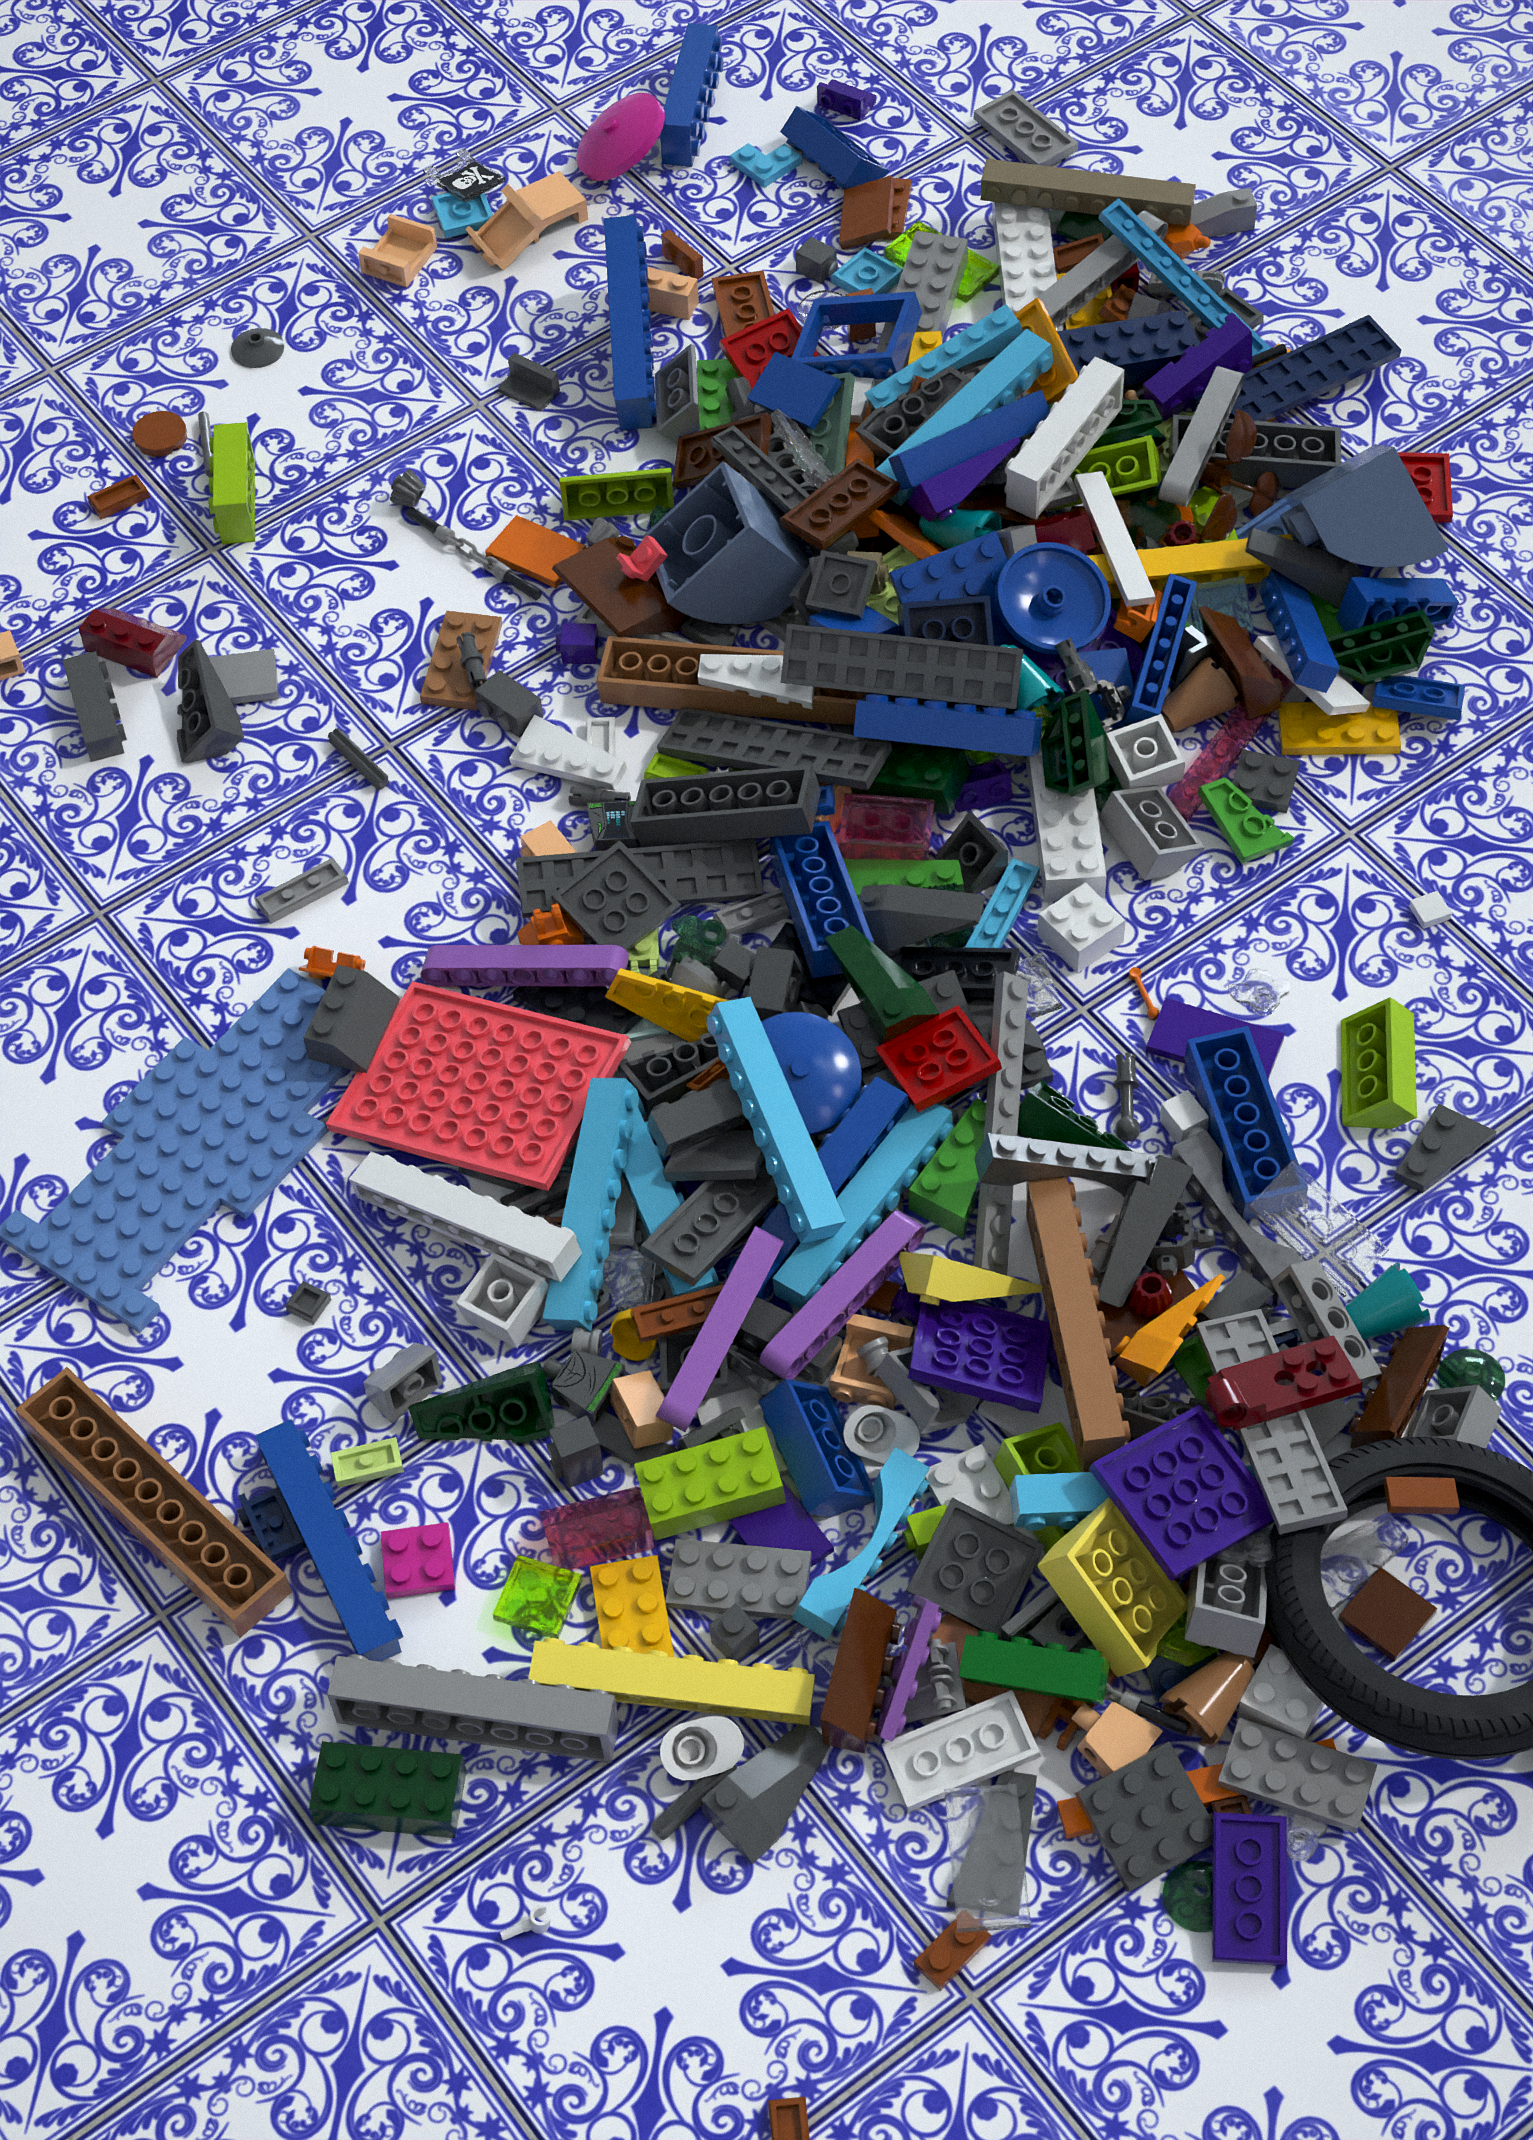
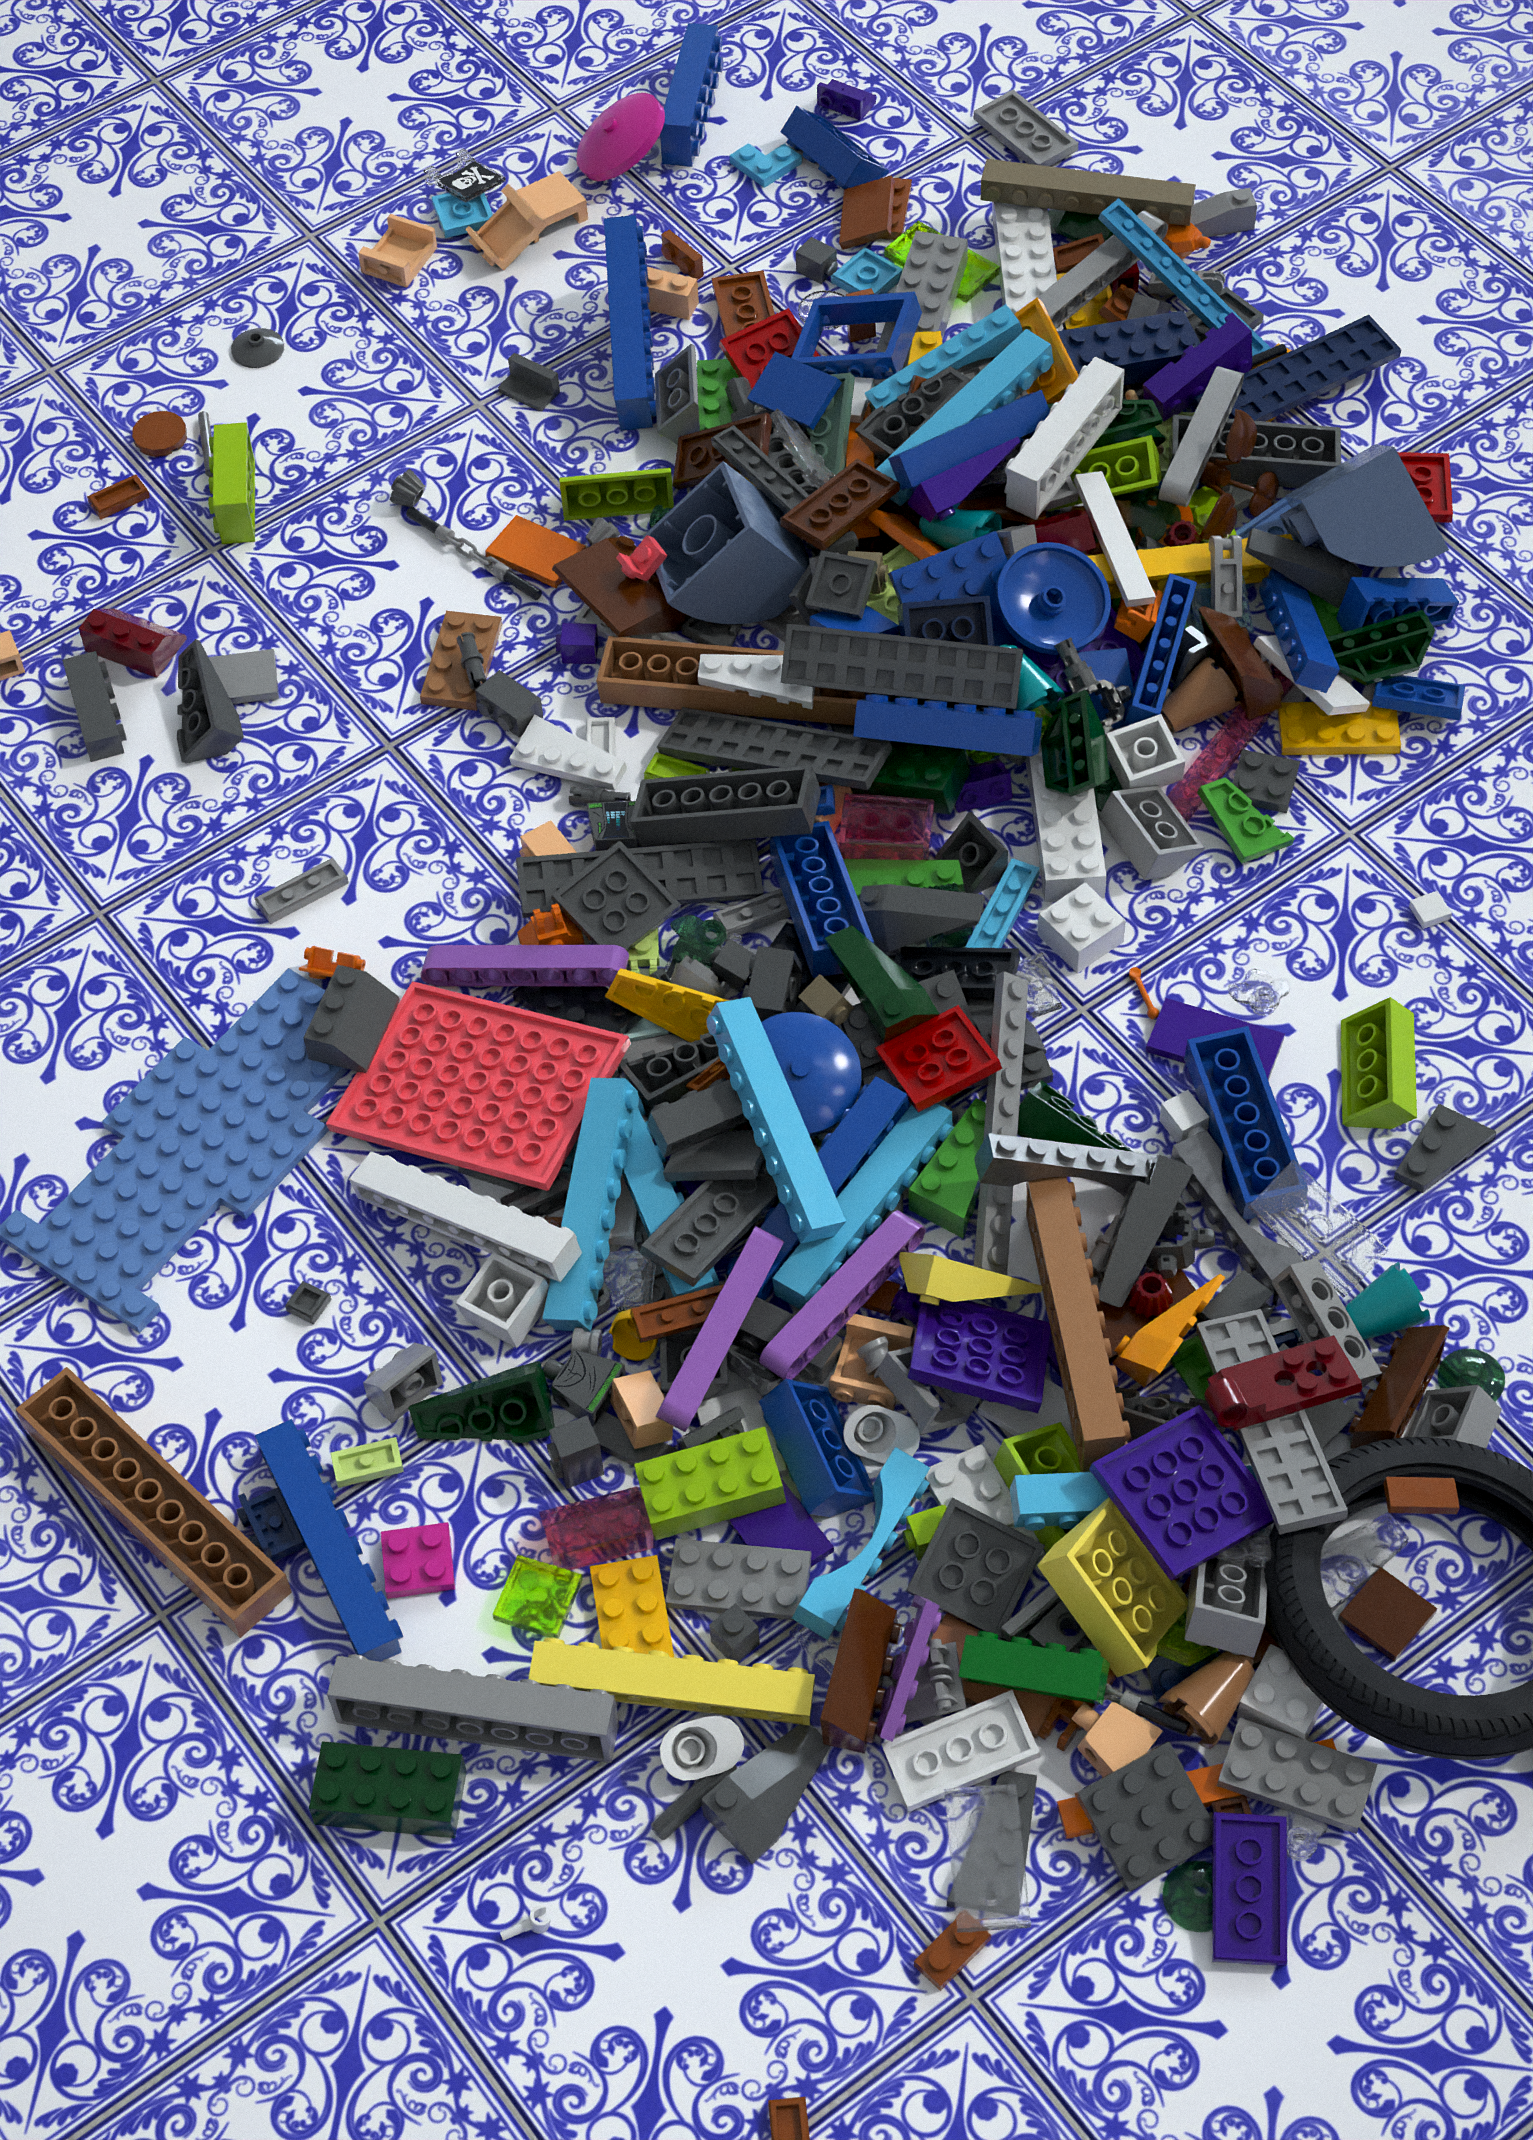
dark grey axle [328,728,389,790] -> none
dark grey pin [1114,1053,1140,1141] -> none
none -> dark tan brick [798,974,854,1026]
none -> light grey plate [1209,535,1242,617]

